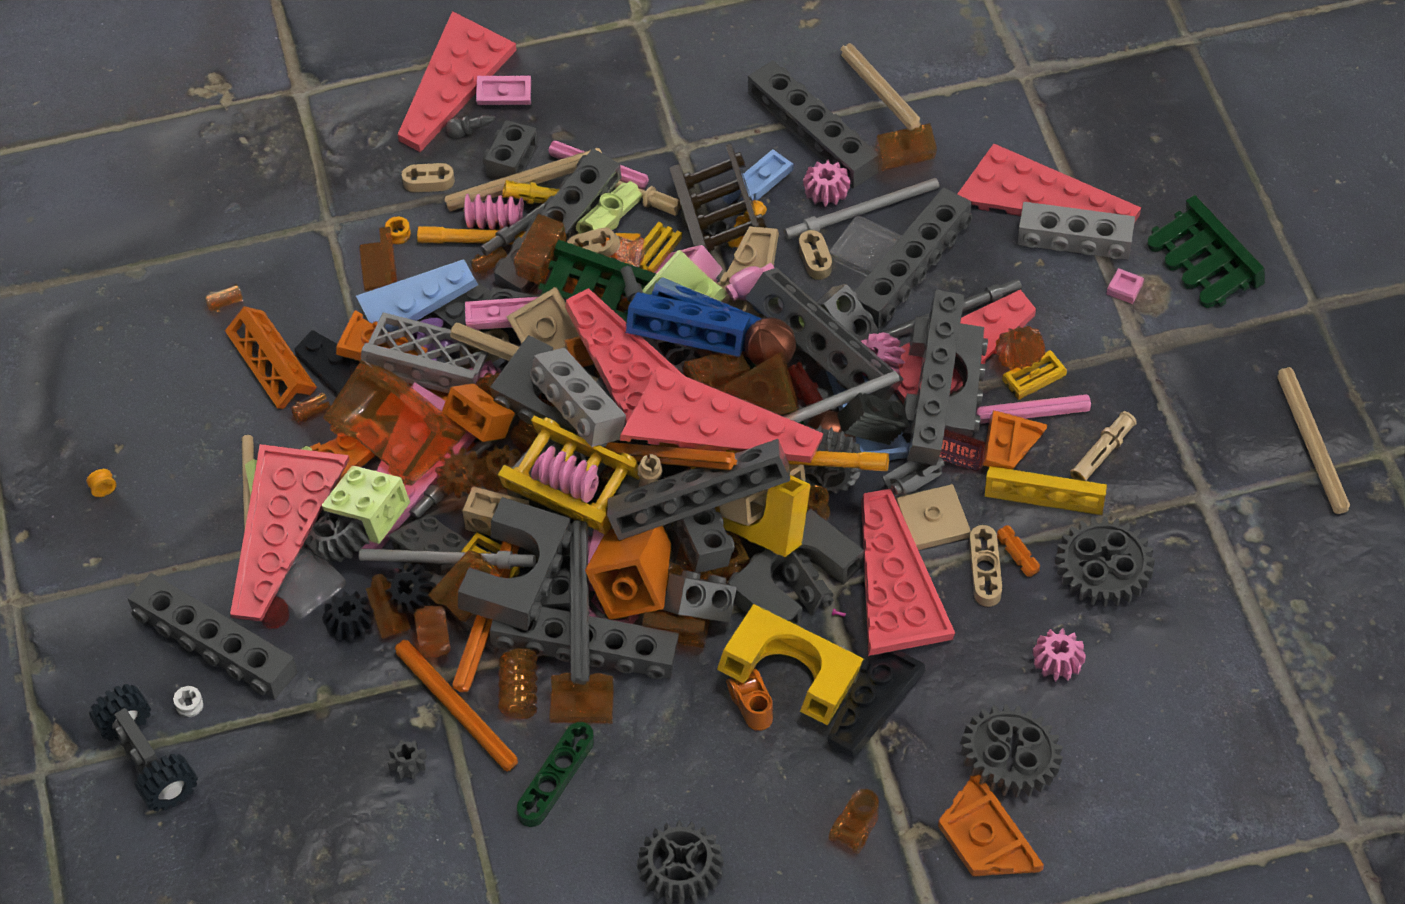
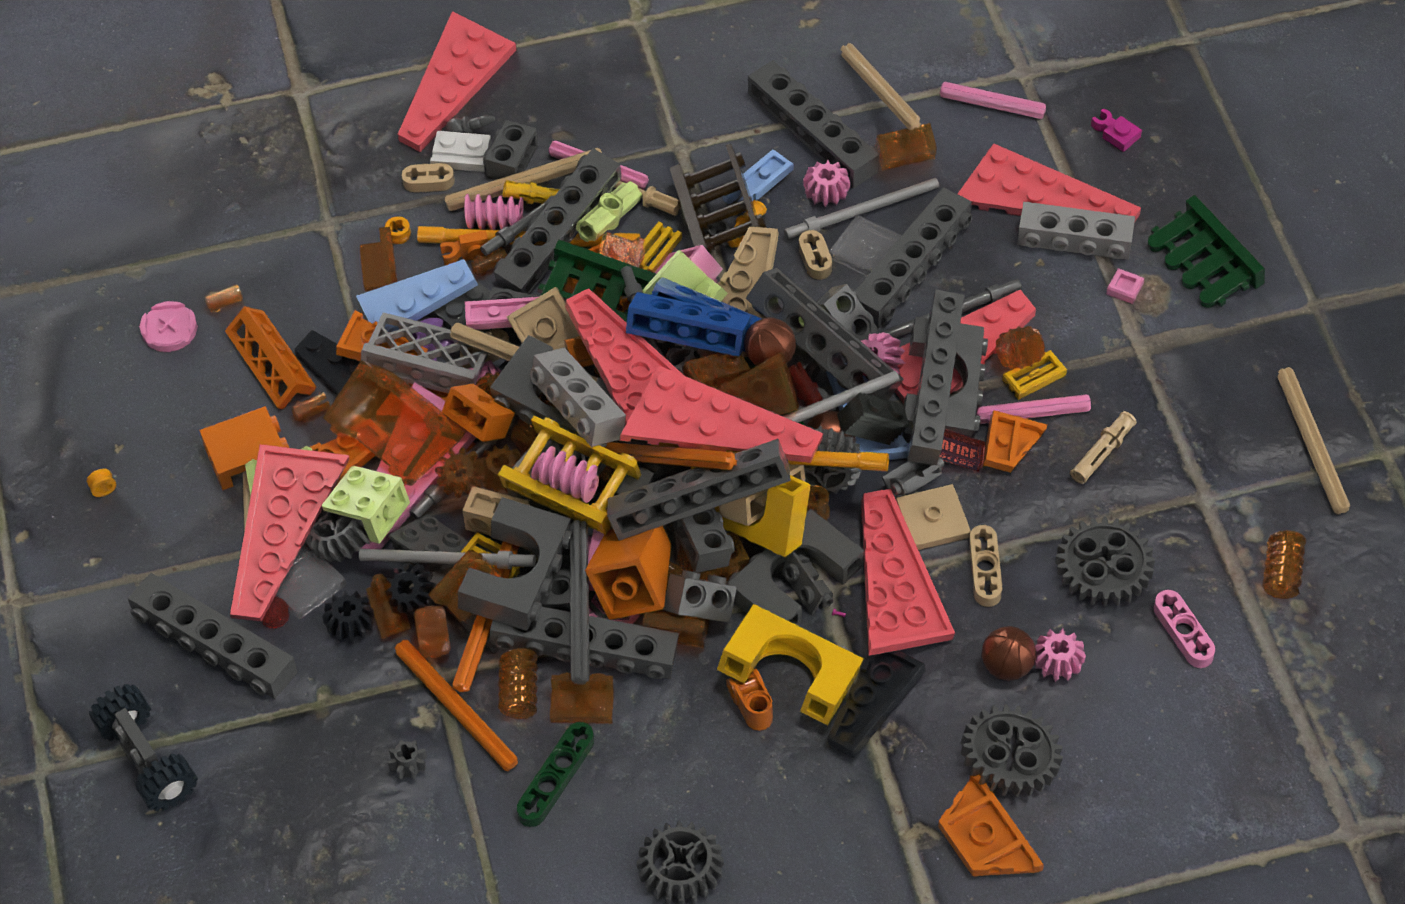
white bush [173,686,203,718] -> none
bright pink plate [476,76,532,105] -> none
clear orange brick [514,213,566,285] -> none
tan beam [567,227,620,257] -> none
tan pin [638,454,662,487] -> none
bright pink plant [725,263,774,301] -> none
clear orange piece [829,789,879,854] -> none
yellow fence [984,466,1107,515] -> none
orange axle [997,525,1040,577] -> none
none -> bright pink tile [139,301,198,352]
none -> orange panel [199,406,289,491]
none -> white plate [430,131,491,172]
none -> orange plate [440,230,490,265]
none -> bright pink axle [940,82,1046,119]
none -> copper piece [982,626,1036,681]
none -> dark pink plate [1091,109,1142,152]
none -> bright pink beam [1154,590,1215,668]
none -> clear orange piece [1262,530,1307,599]

